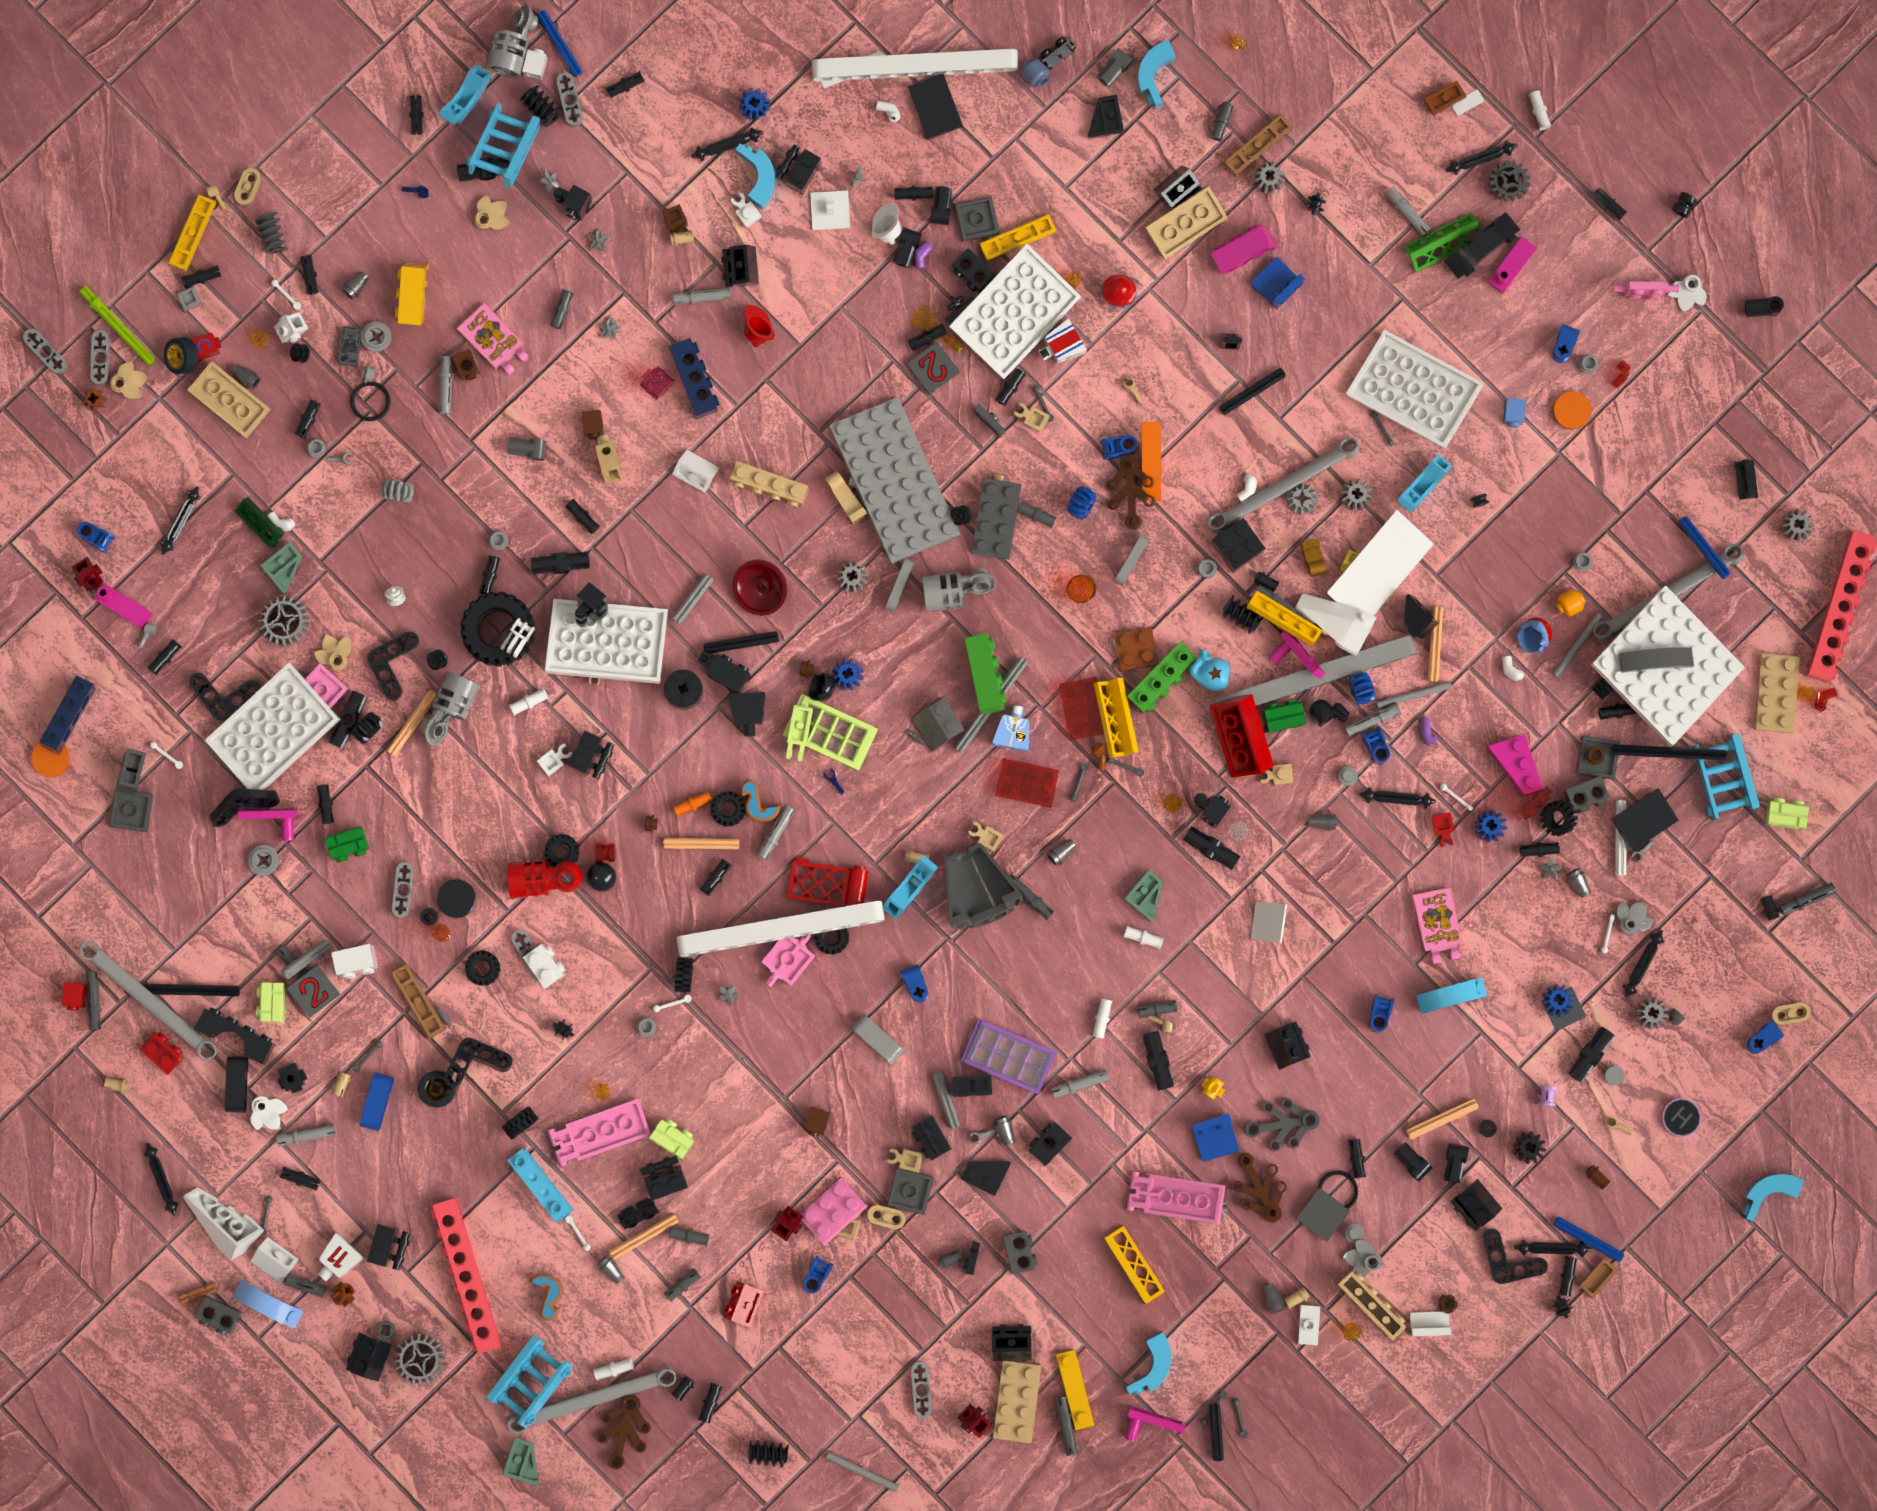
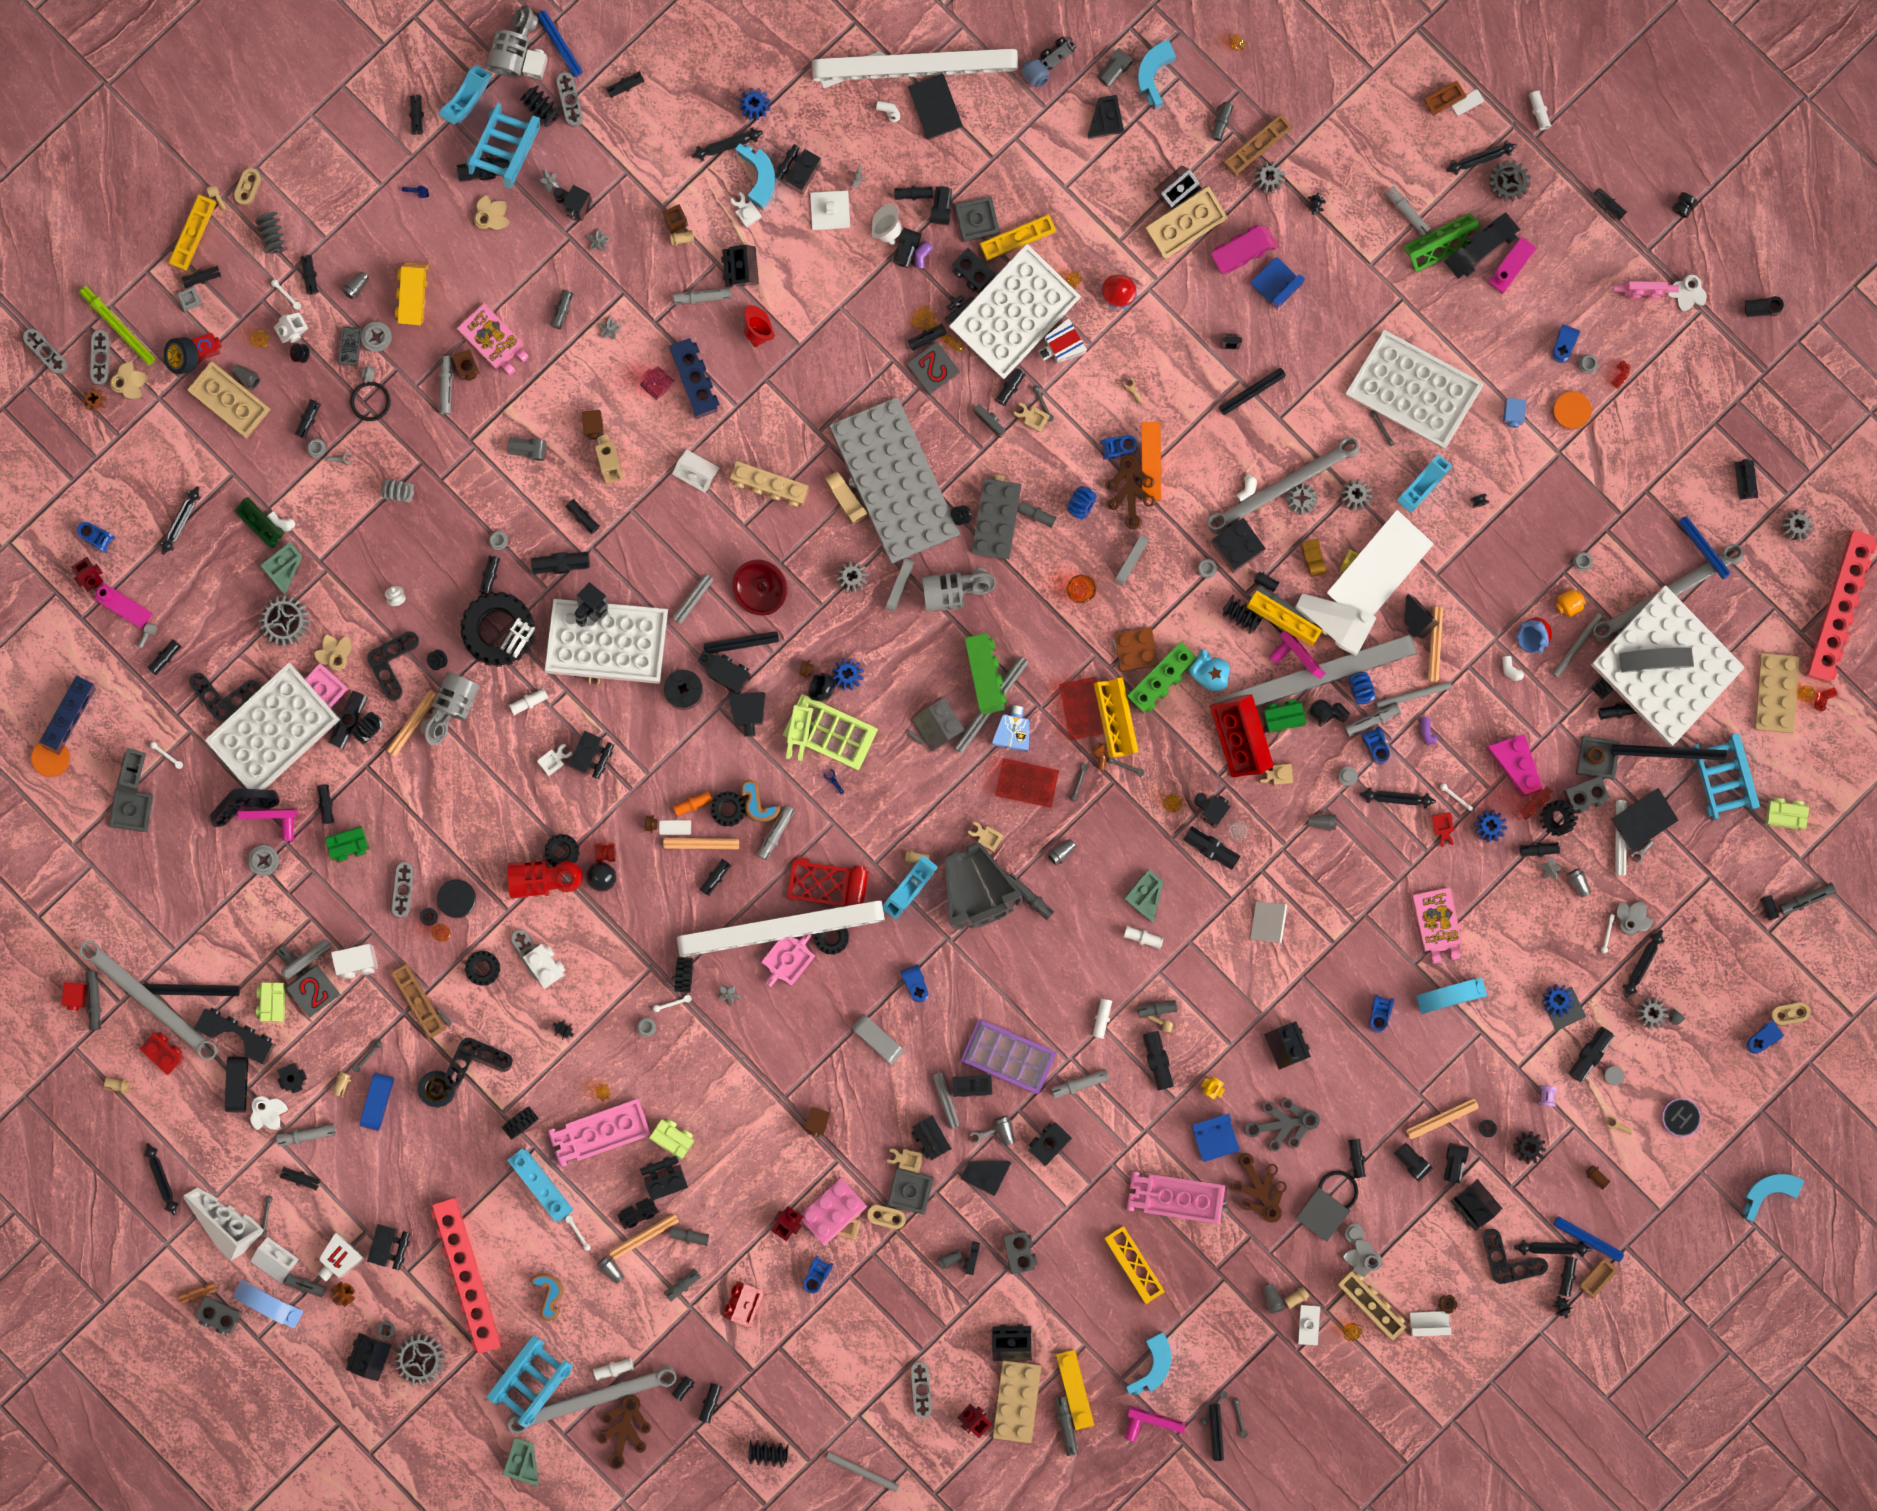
none -> white sticker [659,820,691,835]

